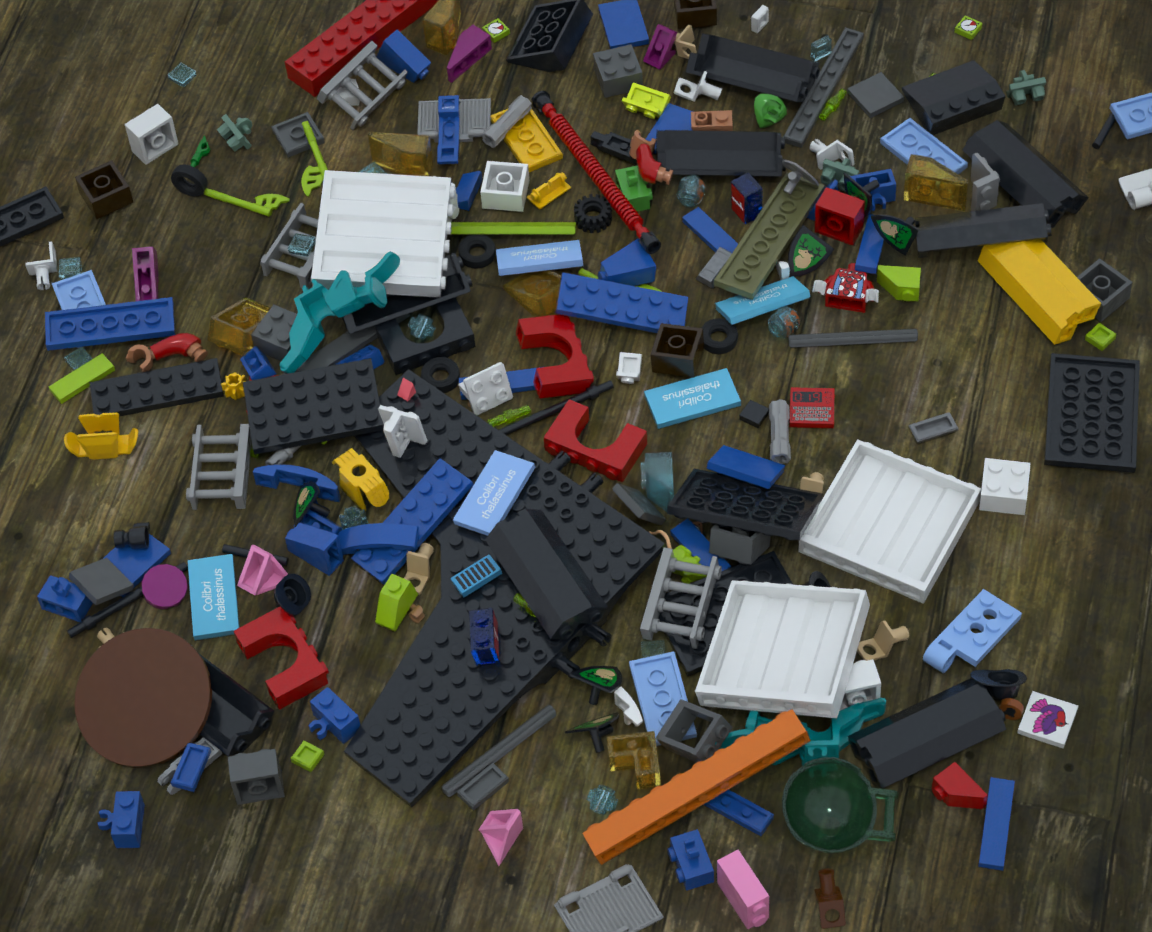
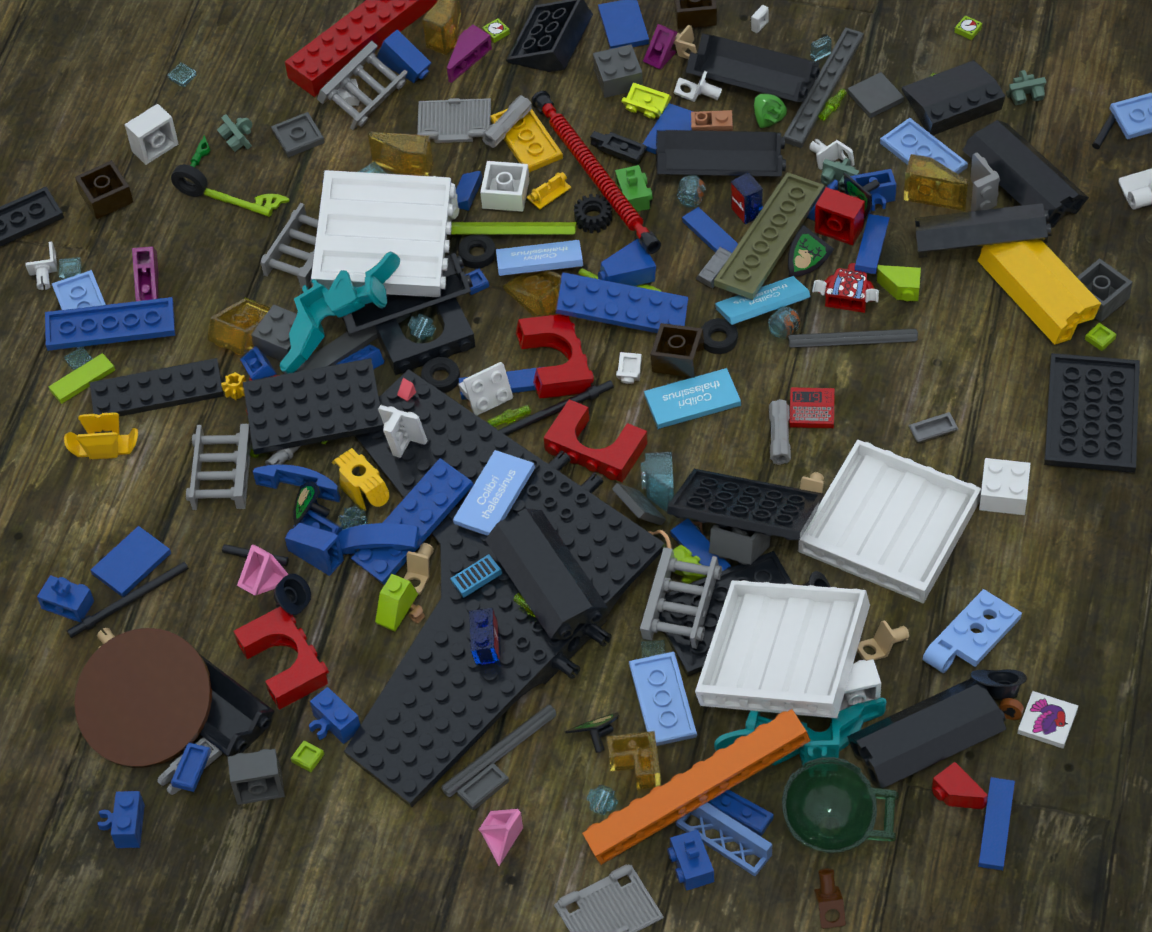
dark grey tile [69,557,134,605] -> none
black piece [114,522,150,549] -> none
piece [126,333,208,372] -> none
magenta tile [142,564,187,609] -> none
medium azure tile [188,554,240,640] -> none
clear light blue tile [288,233,316,256] -> none
lime piece [301,121,328,197] -> none
blue slope [437,95,460,164] -> none
shield [570,666,622,705] -> none
white slope [614,687,643,727] -> none
piece [629,130,673,185] -> none
dark grey window [655,699,733,763] -> none
blue tile [707,445,785,489] -> none
bright pink brick [717,850,769,929] -> none
black tile [739,400,769,428] -> none
white tile [776,261,790,280] -> none
light grey shield [782,160,819,195] -> none
shield [871,214,920,256] -> none
none -> blue tile [465,268,489,295]
none -> medium blue fence [676,803,772,876]

